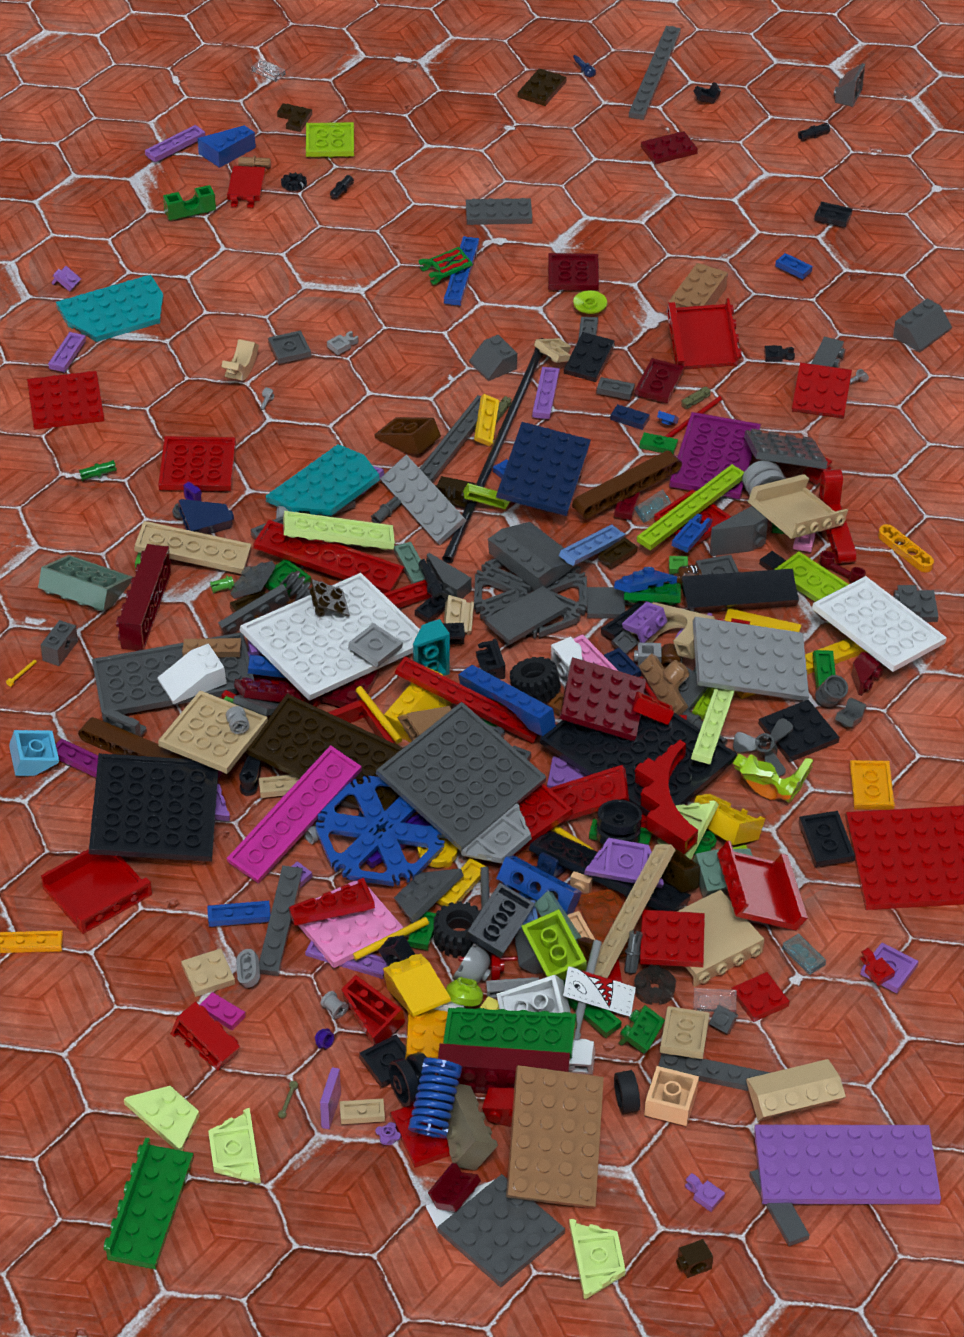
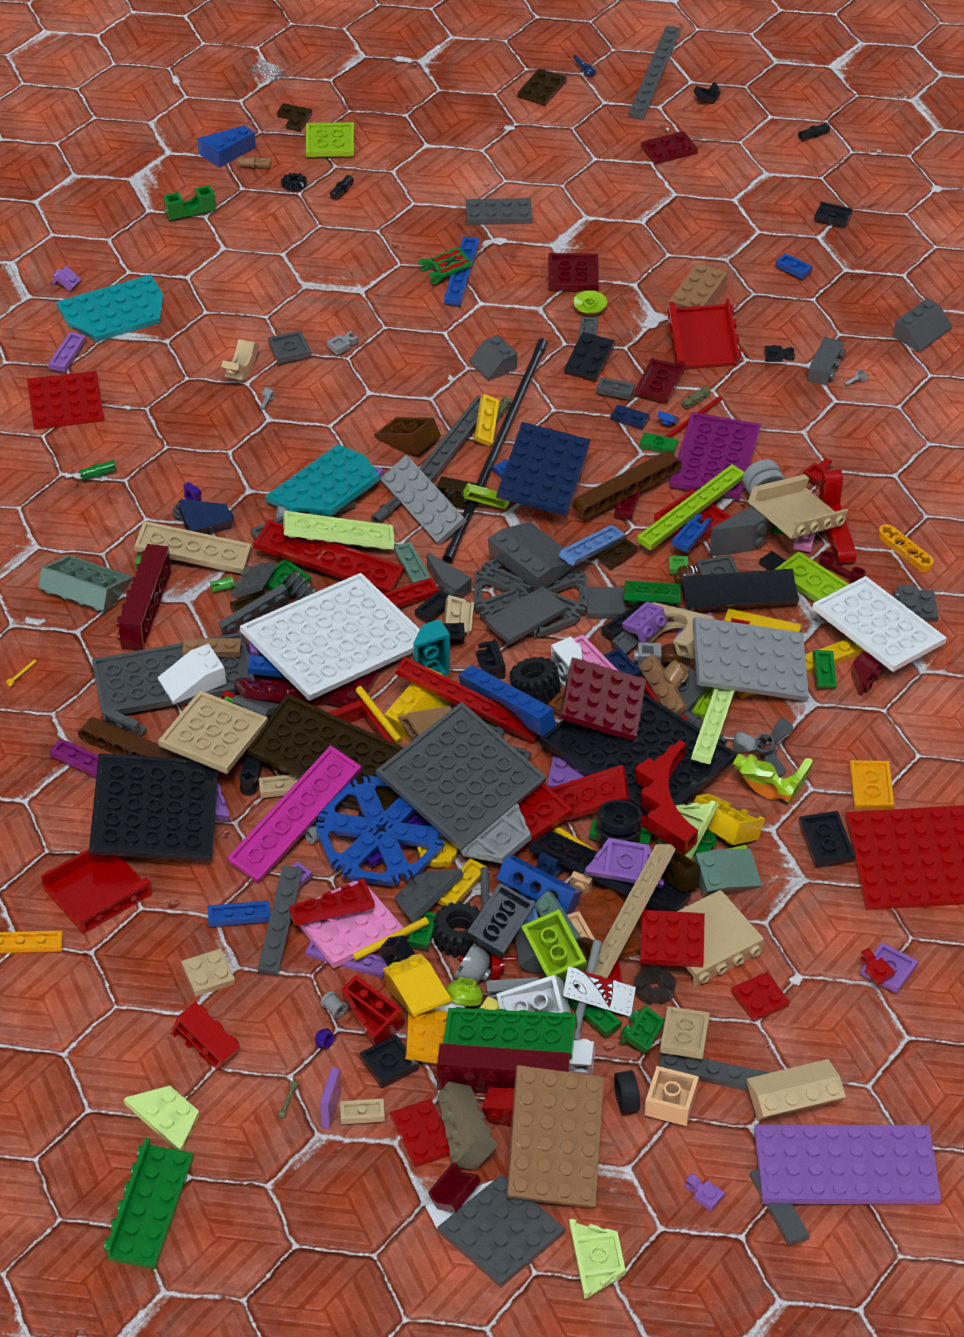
medium azure slope [9,730,59,776] -> none
dark grey brick [40,620,78,666] -> none
medium lavender plate [145,125,206,162] -> none
red plate [158,436,236,491] -> none
dark pink plate [200,992,246,1031] -> none
yellowish green wing [208,1108,261,1183] -> none
light grey wheel [226,706,250,734] -> none
red tile [227,166,265,208] -> none
light grey plate [236,949,260,988] -> none
dark brown hinge [310,579,350,617] -> none
light grey plate [348,623,403,667] -> none
medium lavender plate [375,1122,401,1145] -> none
black wheel [388,1051,437,1107] -> none
blue piece [408,1058,462,1138] -> none
black pin [418,559,448,606] -> none
medium lavender plate [532,367,560,419] -> none
tan plate [534,338,571,363] -> none
blue wing [614,567,677,593] -> none
dark grey axle [624,931,643,973] -> none
red slope [633,692,674,724] -> none
clear light blue plate [634,489,671,523] -> none
dark brown brick [676,1239,713,1278] -> none
clear plate [693,988,737,1013] -> none
dark grey plate [709,1005,738,1034] -> none
red panel [717,840,808,931] -> none
dark grey plate [744,429,828,469] -> none
black plate [758,699,840,762] -> none
clear light blue plate [782,934,826,975] -> none
red plate [792,362,852,419] -> none
dark grey wheel [815,675,848,708] -> none
dark grey slope [834,63,865,107] -> none
dark grey bracket [835,698,867,727] -> none

